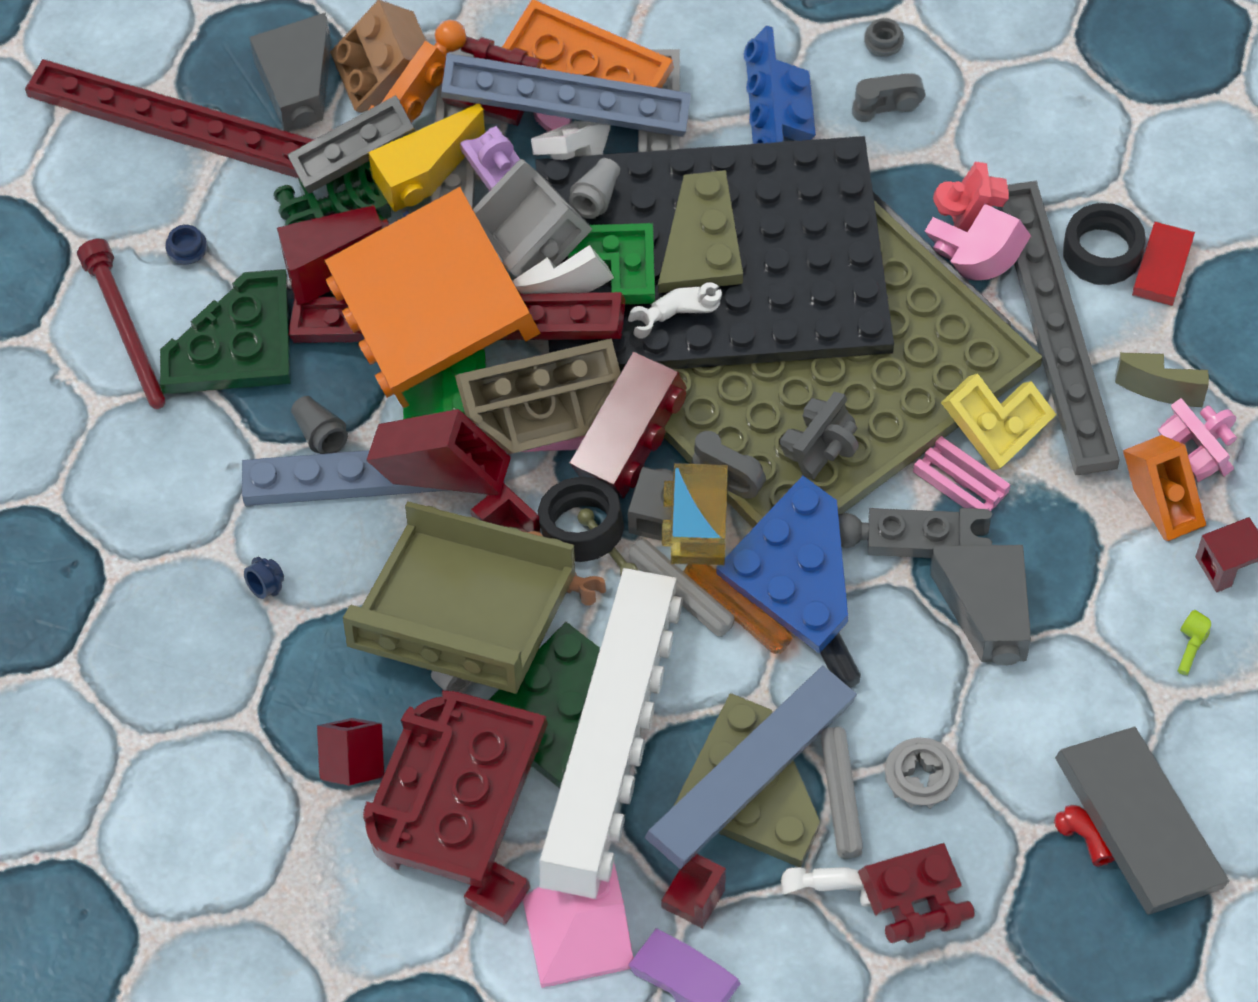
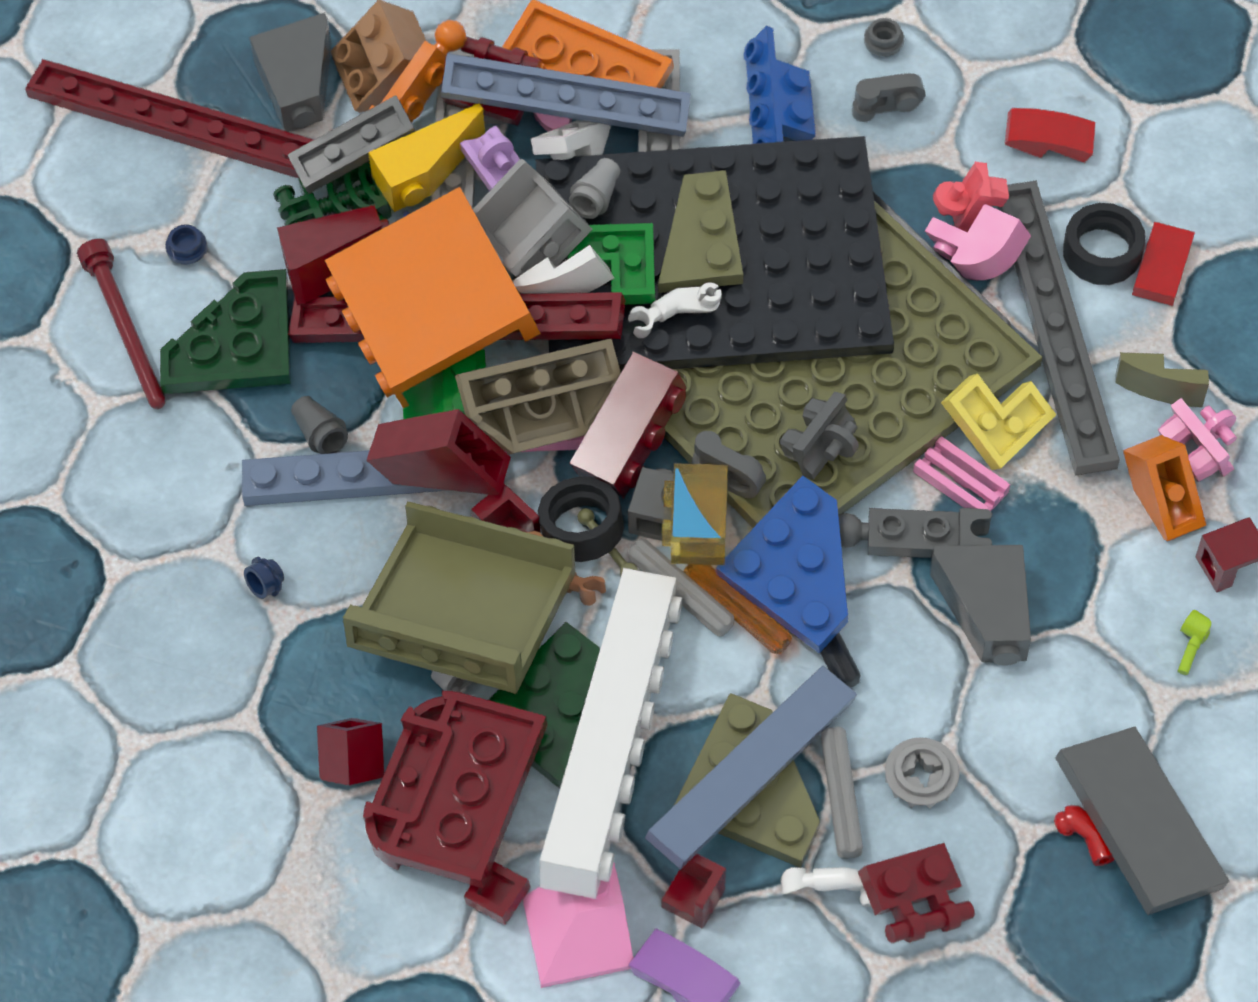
none -> red slope [1004,108,1096,163]

